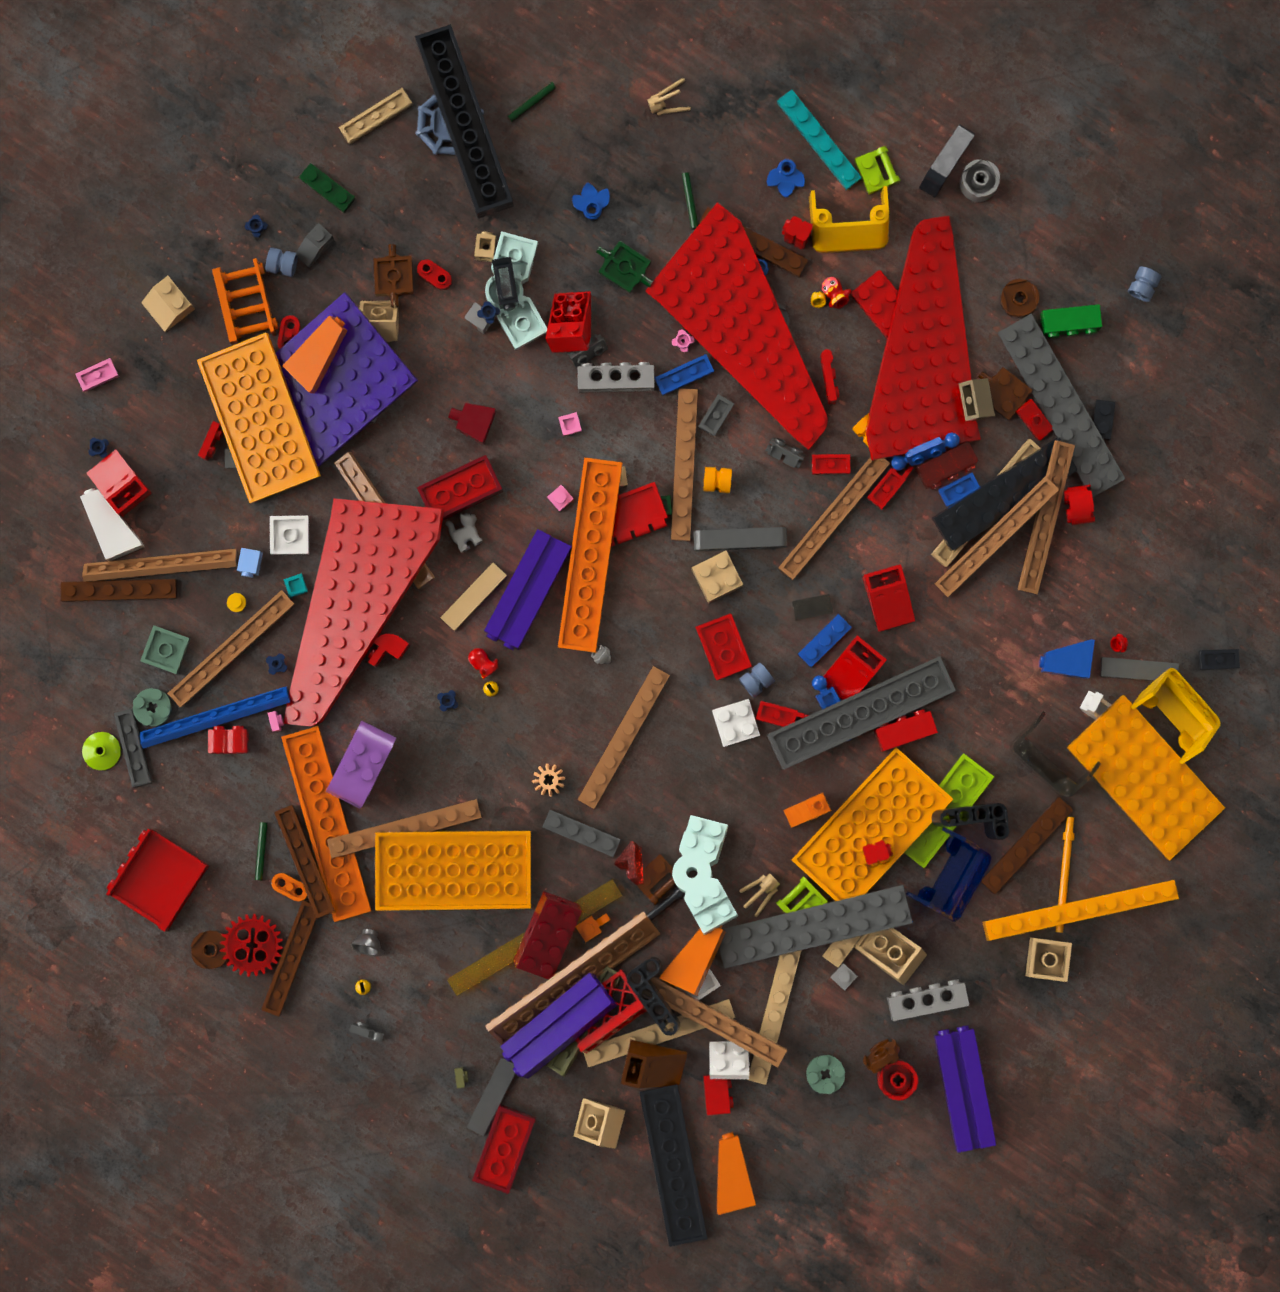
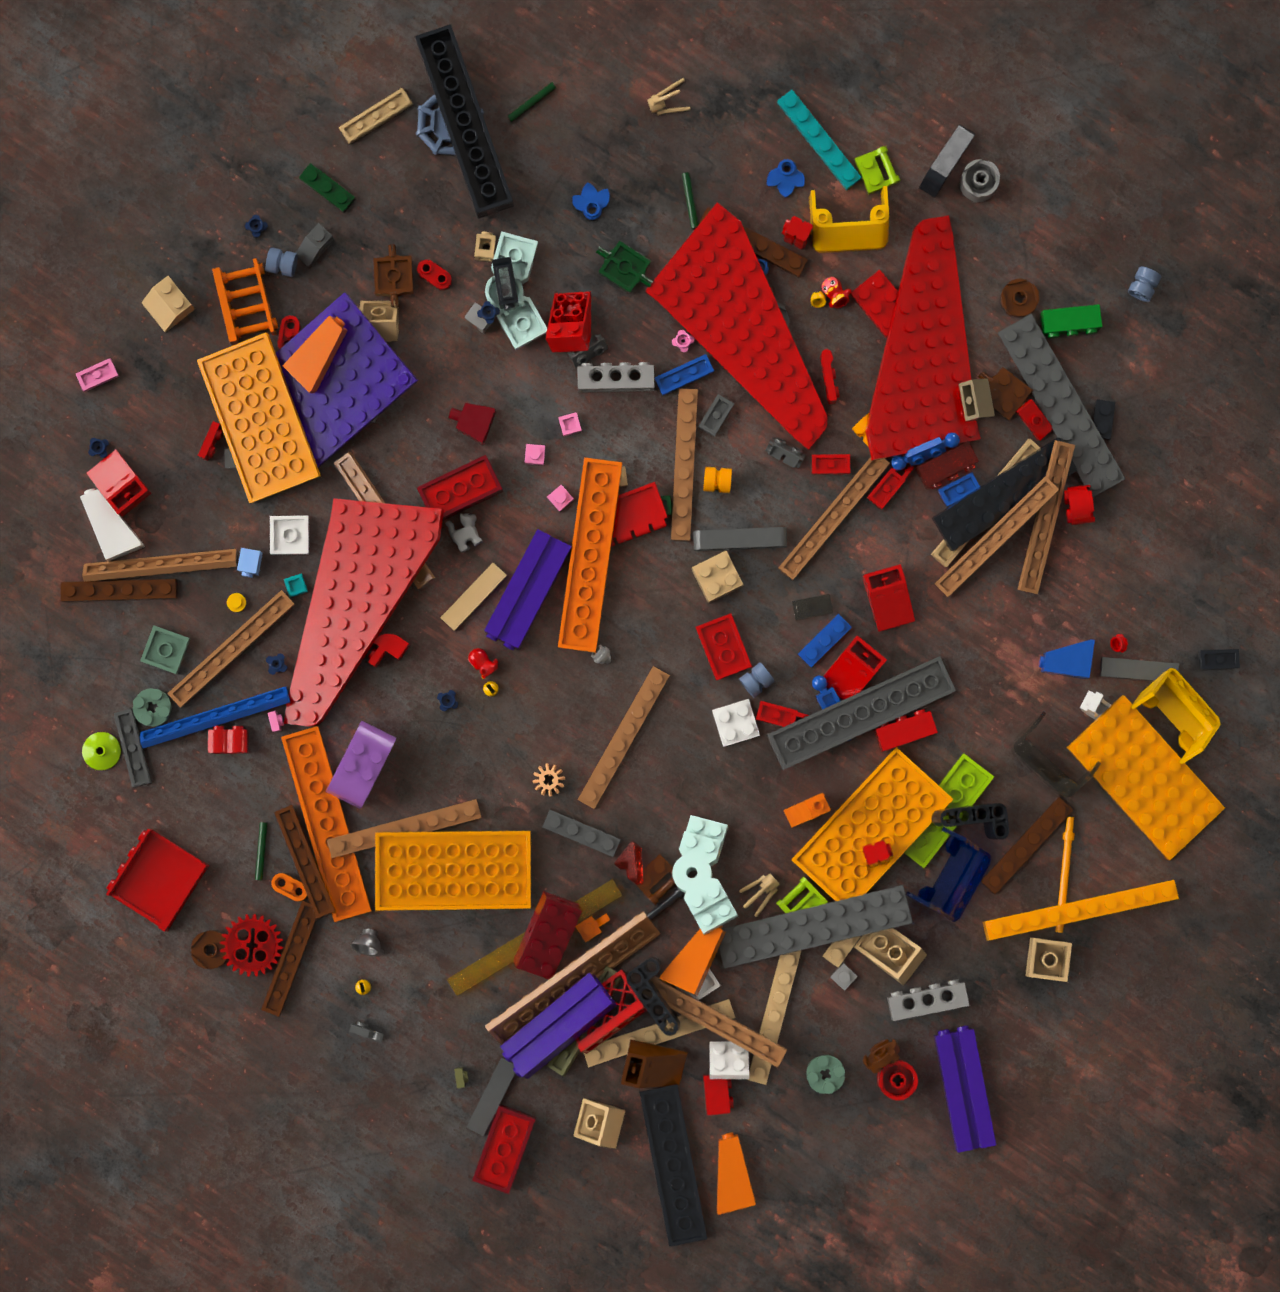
none -> bright pink plate [525,444,545,465]

